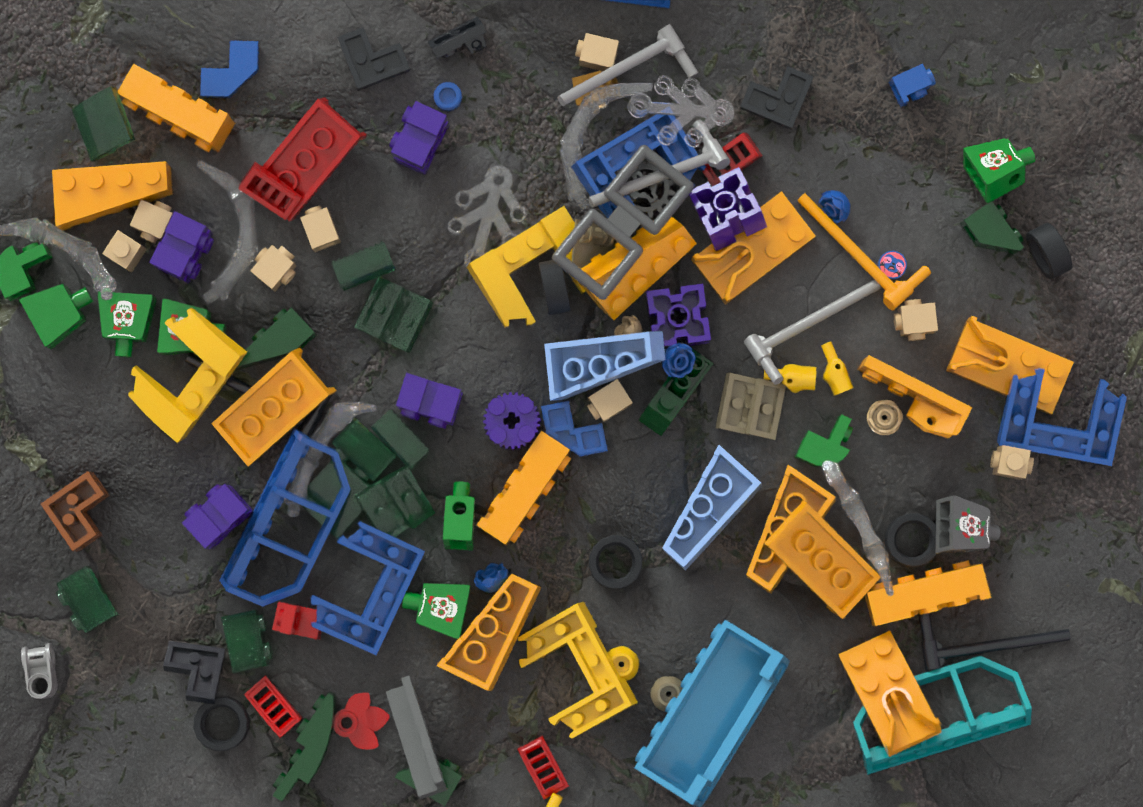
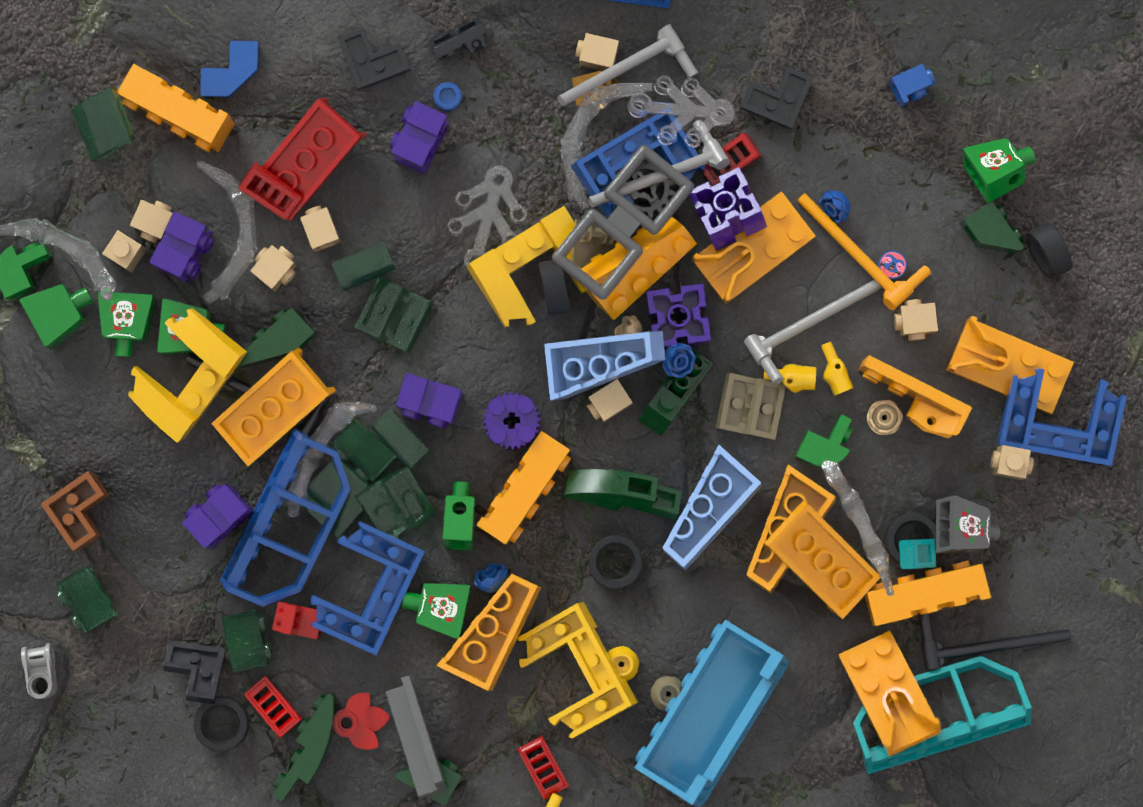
light orange wedge [52,161,173,231] -> none
blue tile [541,401,608,457] -> none
none -> dark green slope [564,469,682,520]
none -> teal slope [899,539,936,569]

